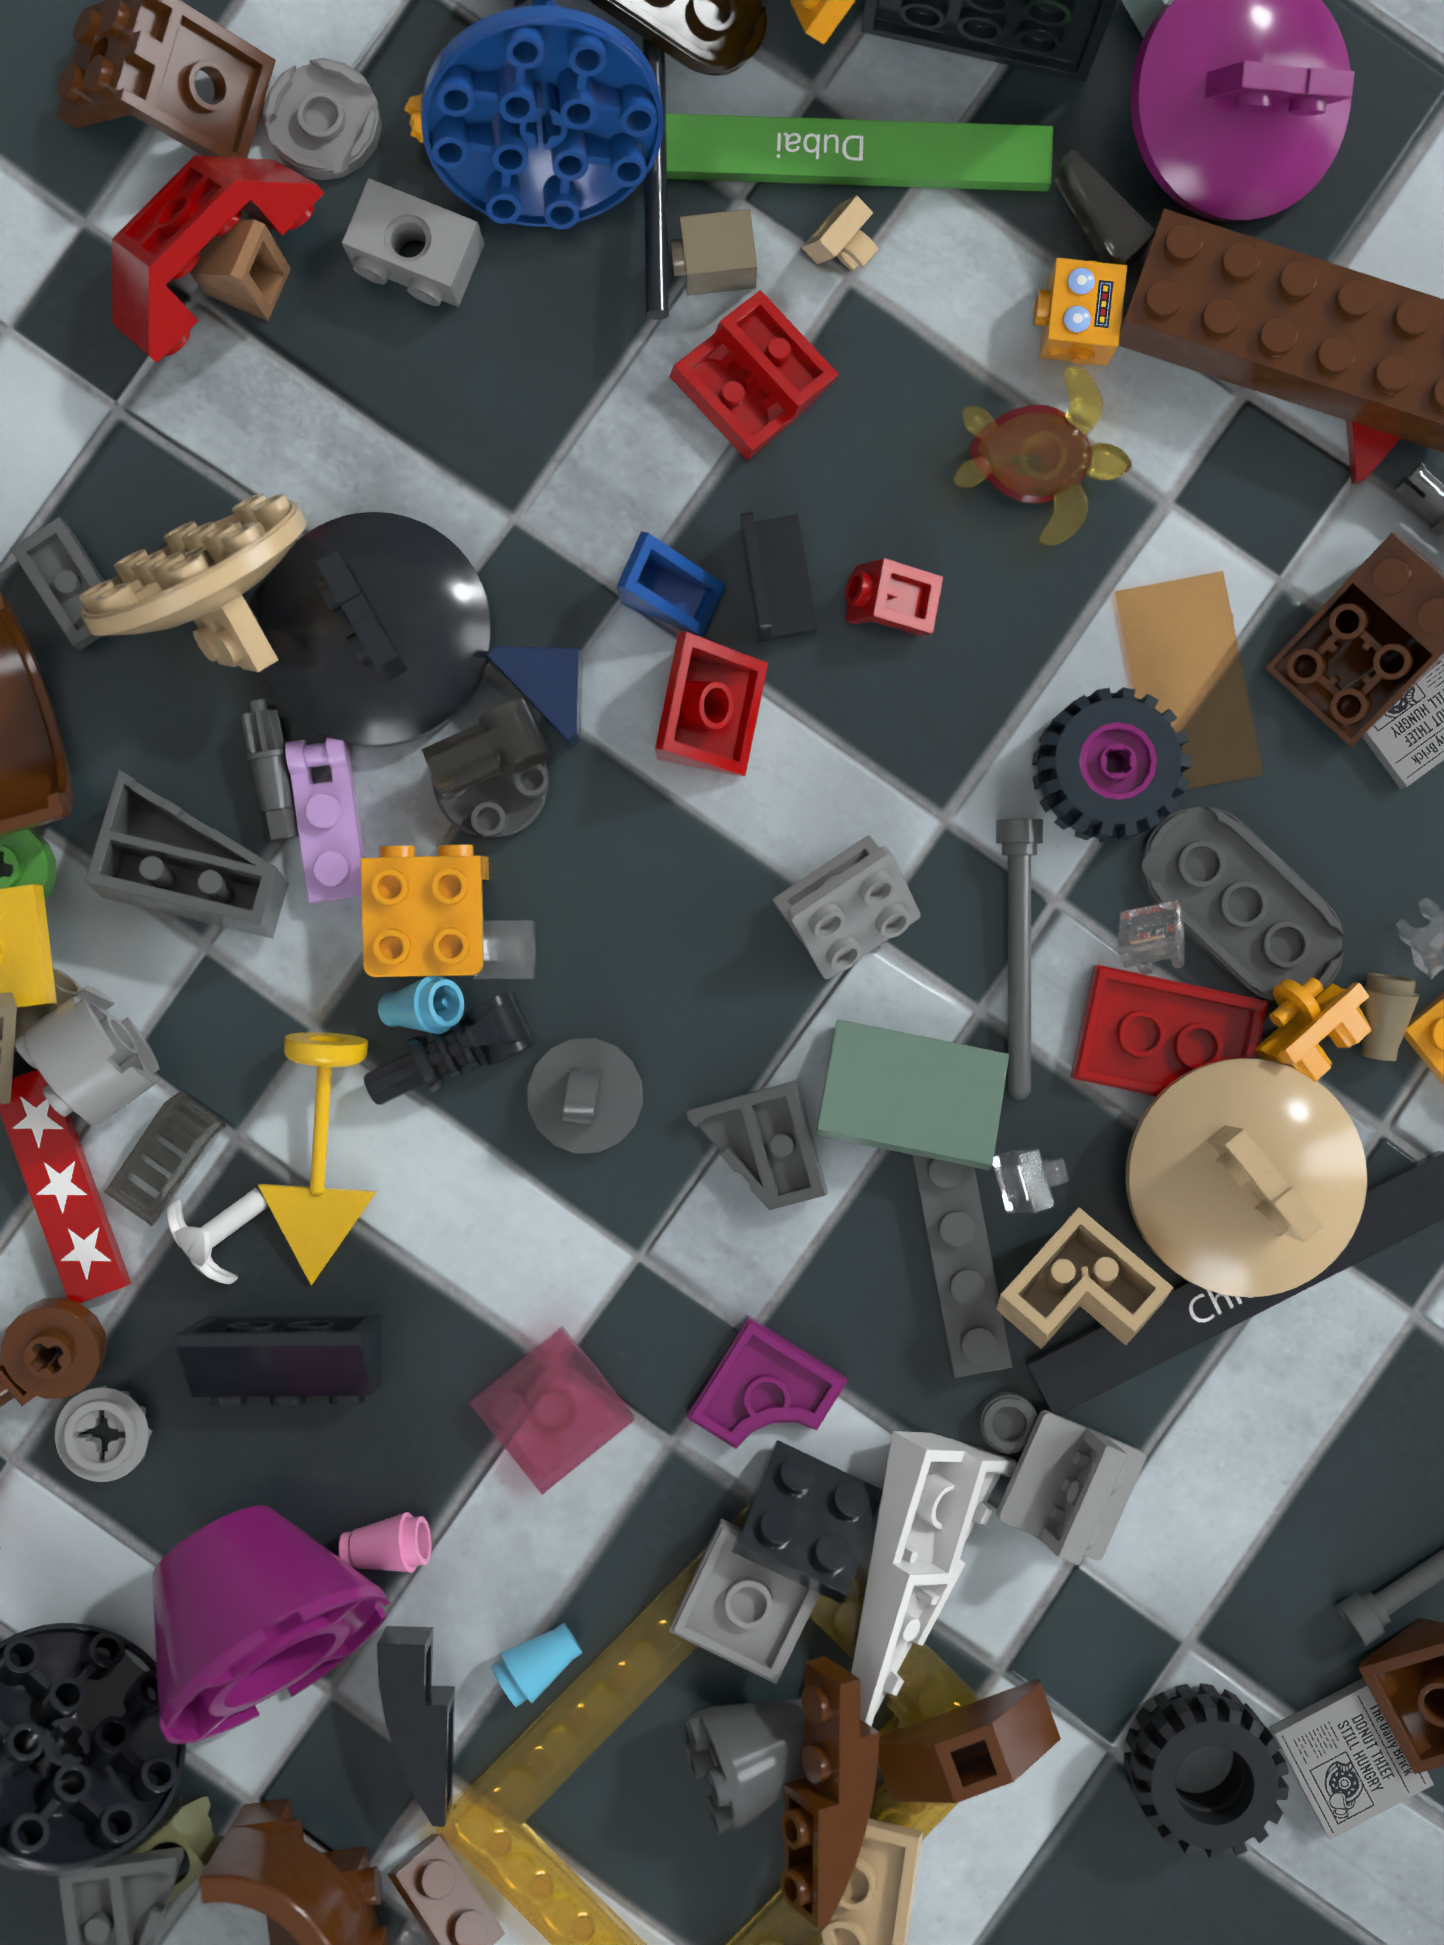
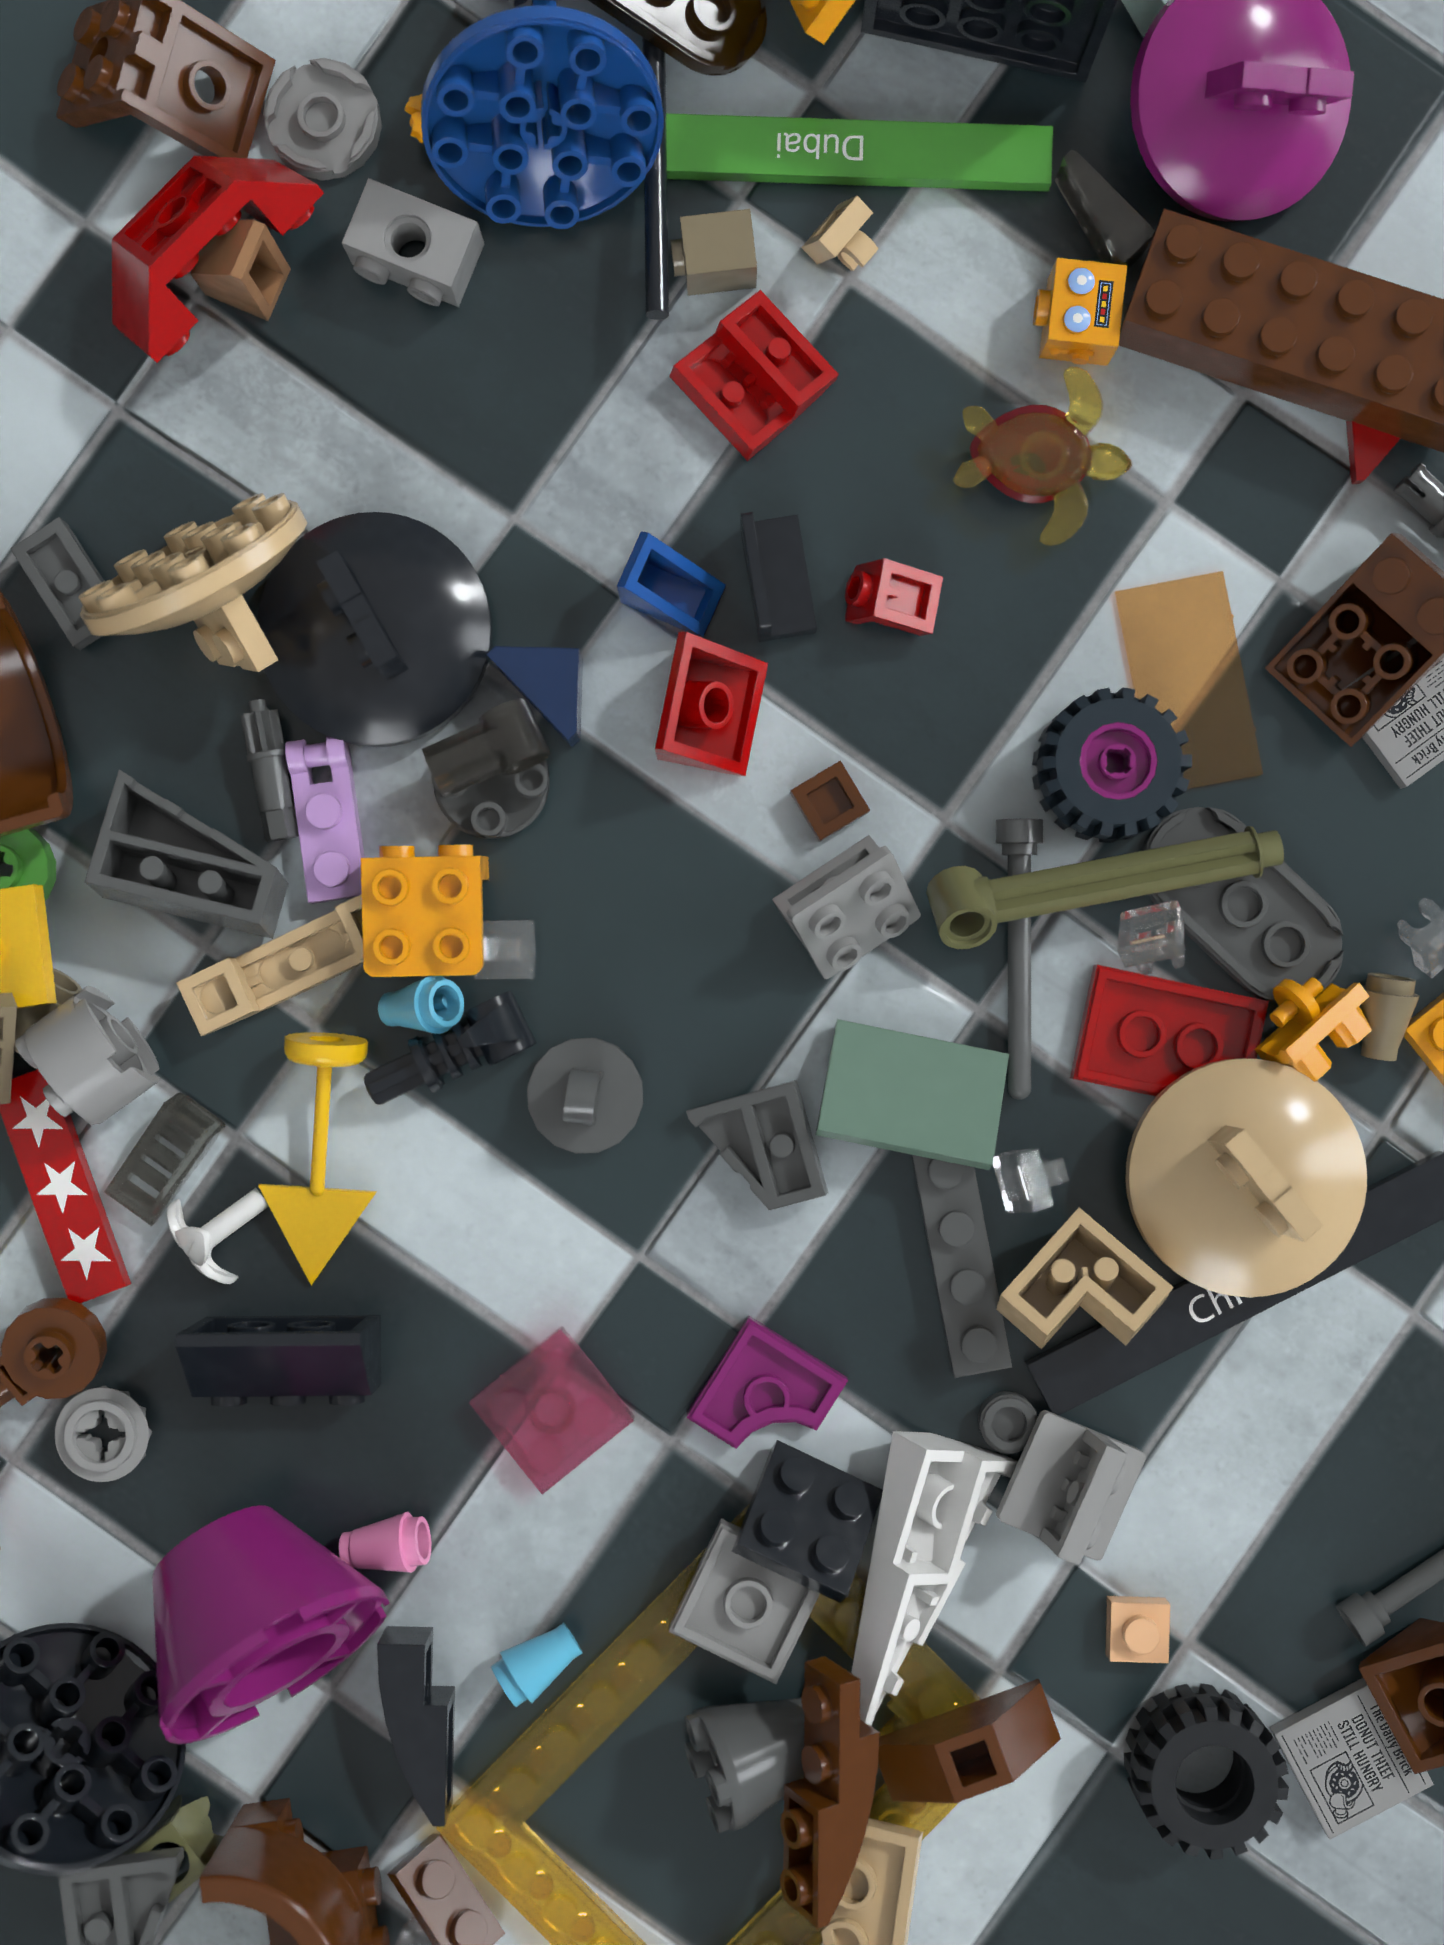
none -> tan slope [176,894,363,1036]
none -> reddish brown tile [790,760,870,842]
none -> olive piece [926,826,1284,949]
none -> light nougat plate [1105,1596,1170,1663]

